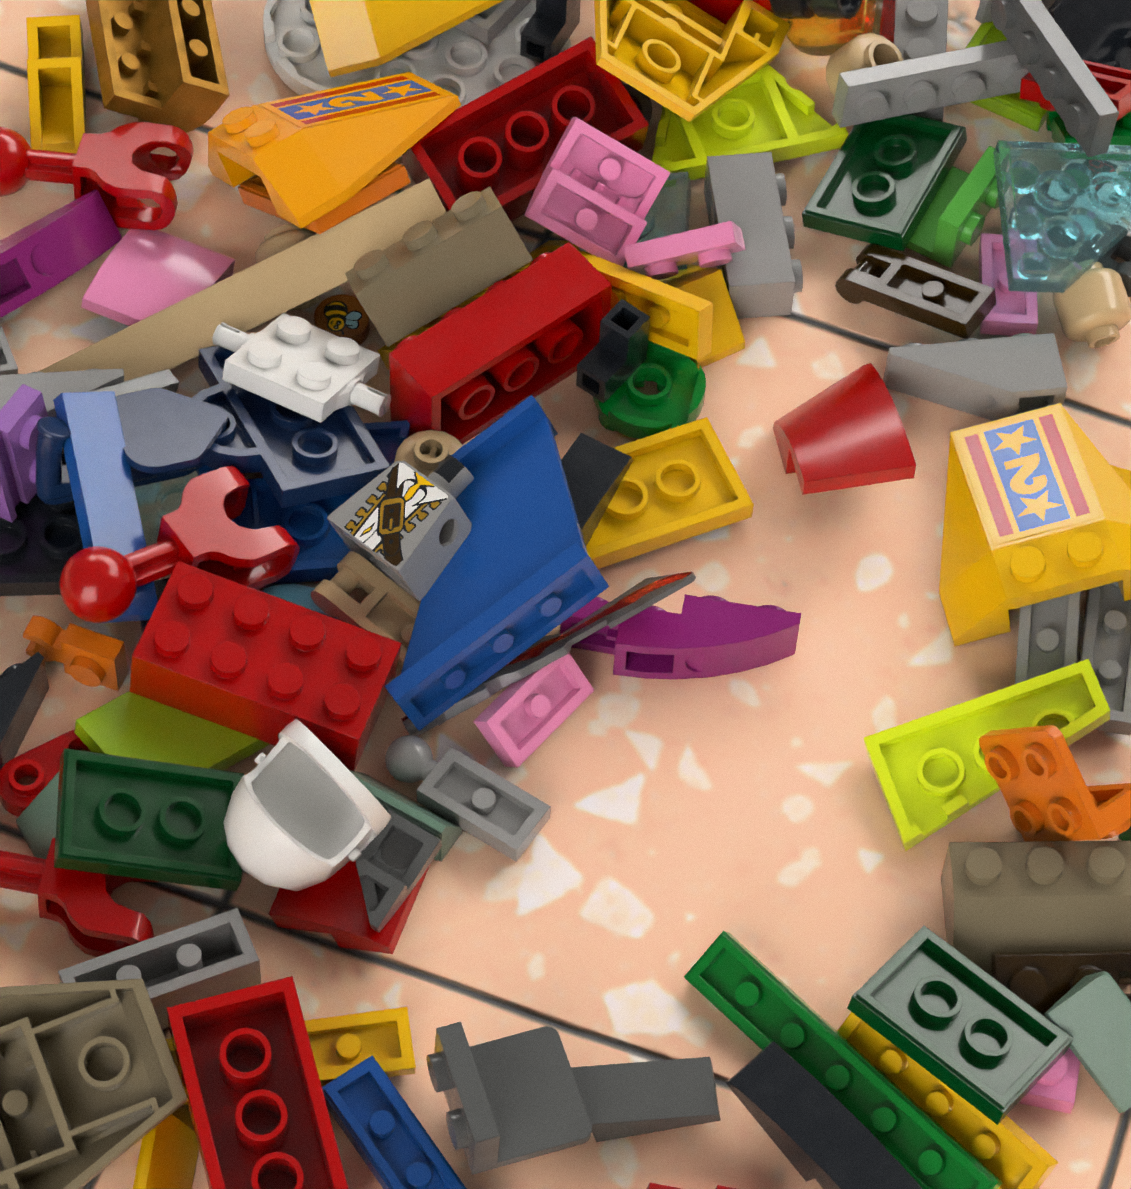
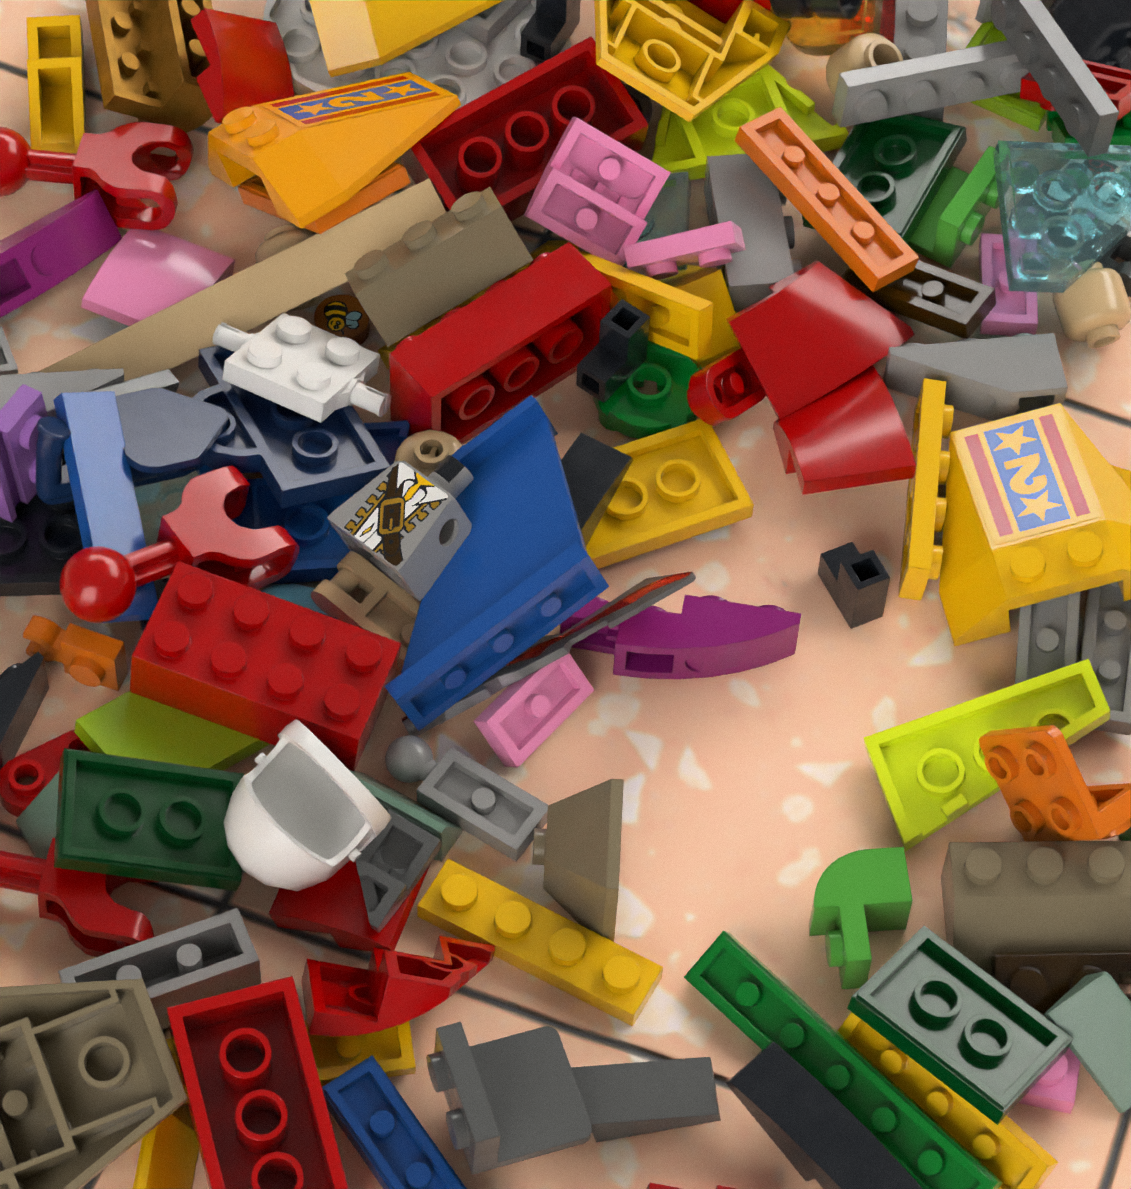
none -> red slope [190,8,294,124]
none -> red slope [301,936,495,1037]
none -> yellow plate [417,858,663,1027]
none -> dark tan slope [532,779,624,942]
none -> red plate [687,349,766,426]
none -> red slope [726,261,915,420]
none -> orange plate [735,107,919,292]
none -> bright green brick [809,847,913,989]
none -> black piece [817,542,890,629]
none -> yellow plate [898,378,954,601]

